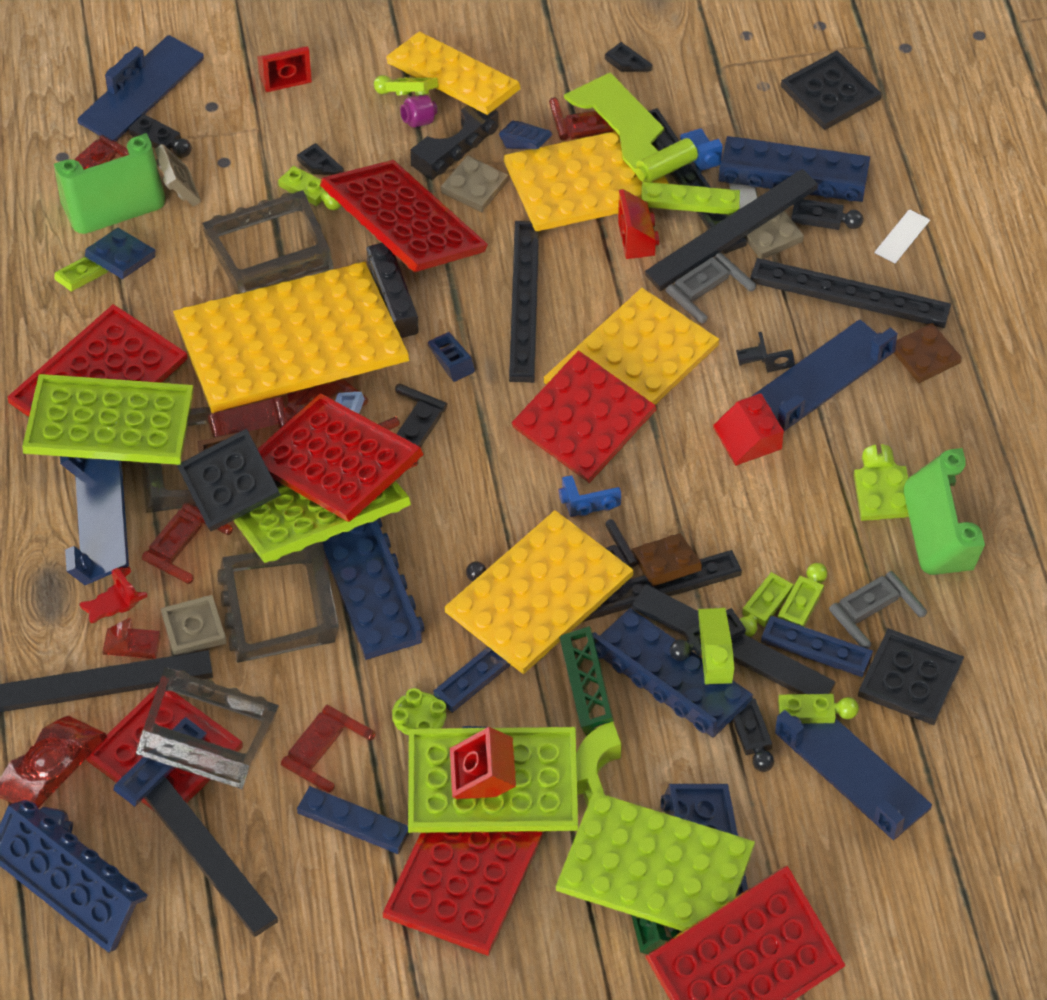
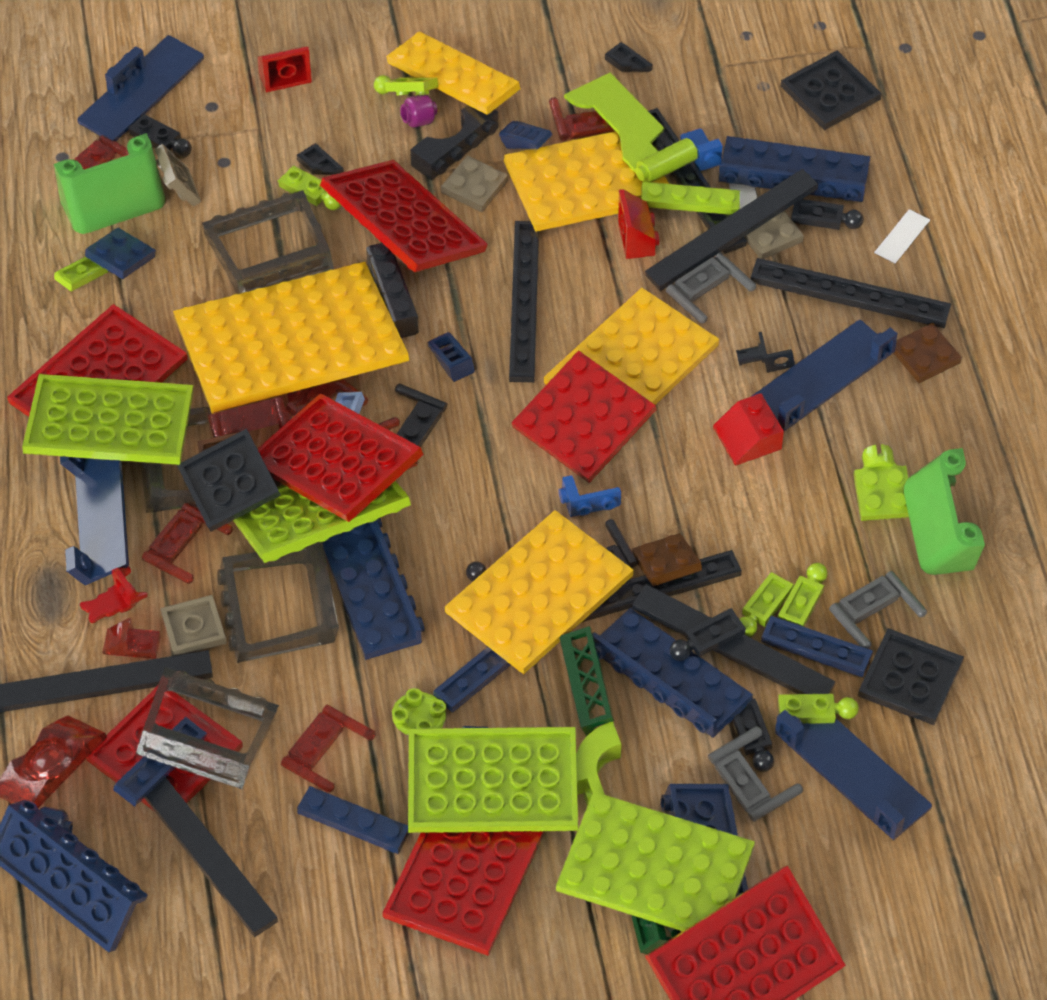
red slope [450,727,516,799] -> none
lime slope [698,608,734,685] -> none
none -> dark grey plate [708,726,803,822]

